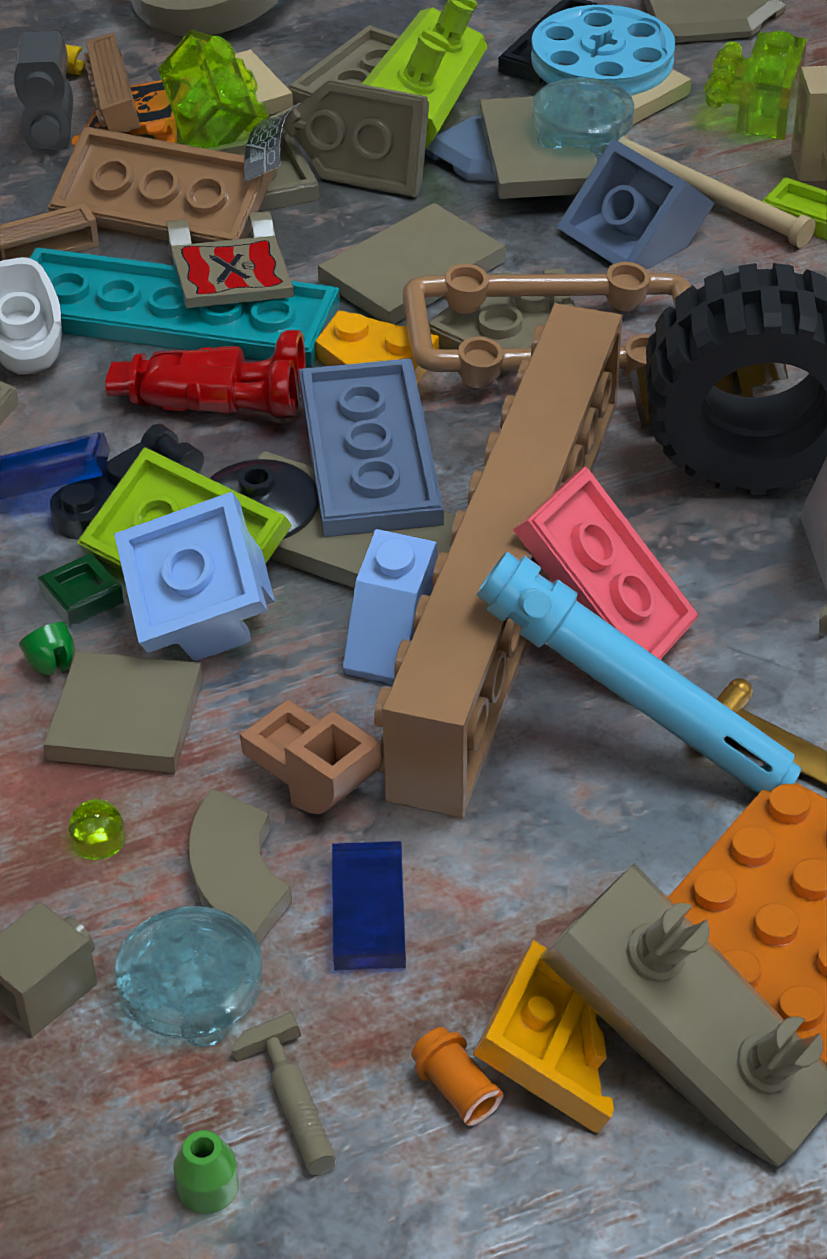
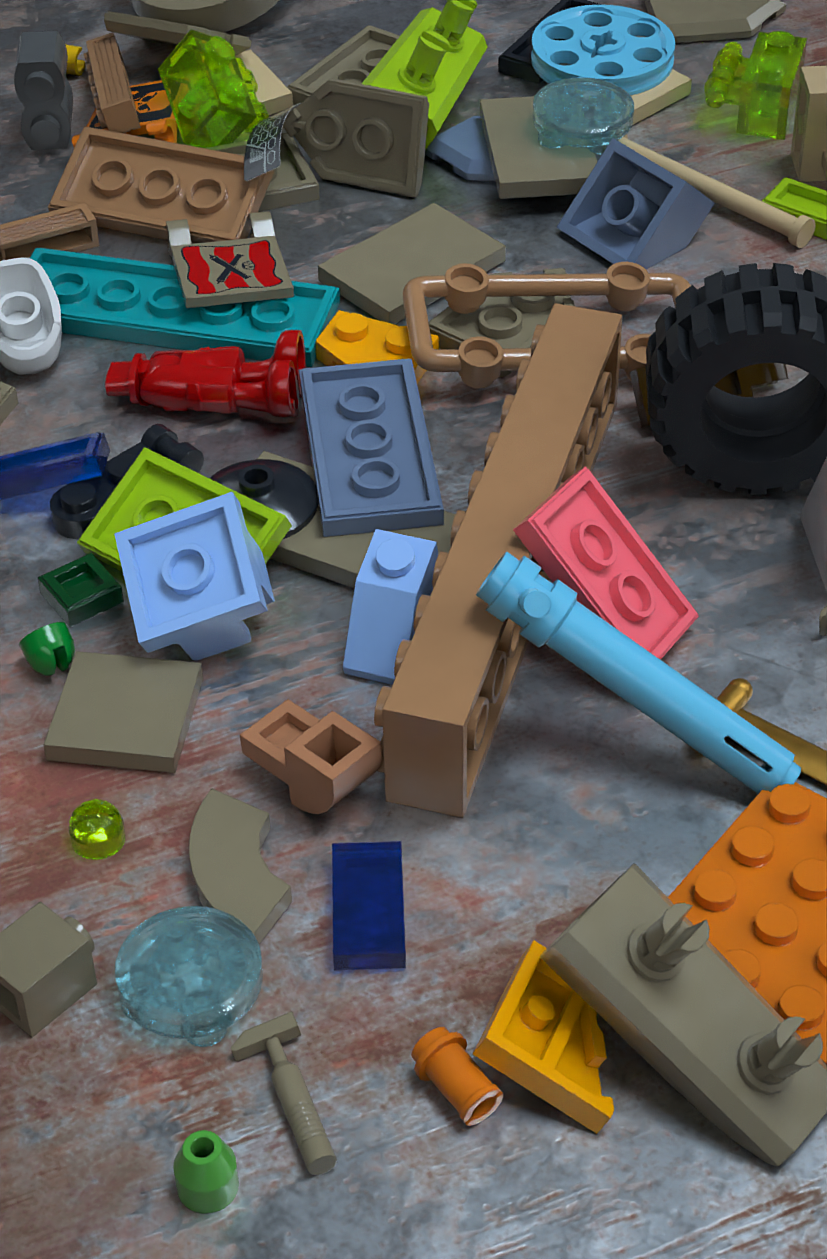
none -> dark tan tile [104,11,252,55]

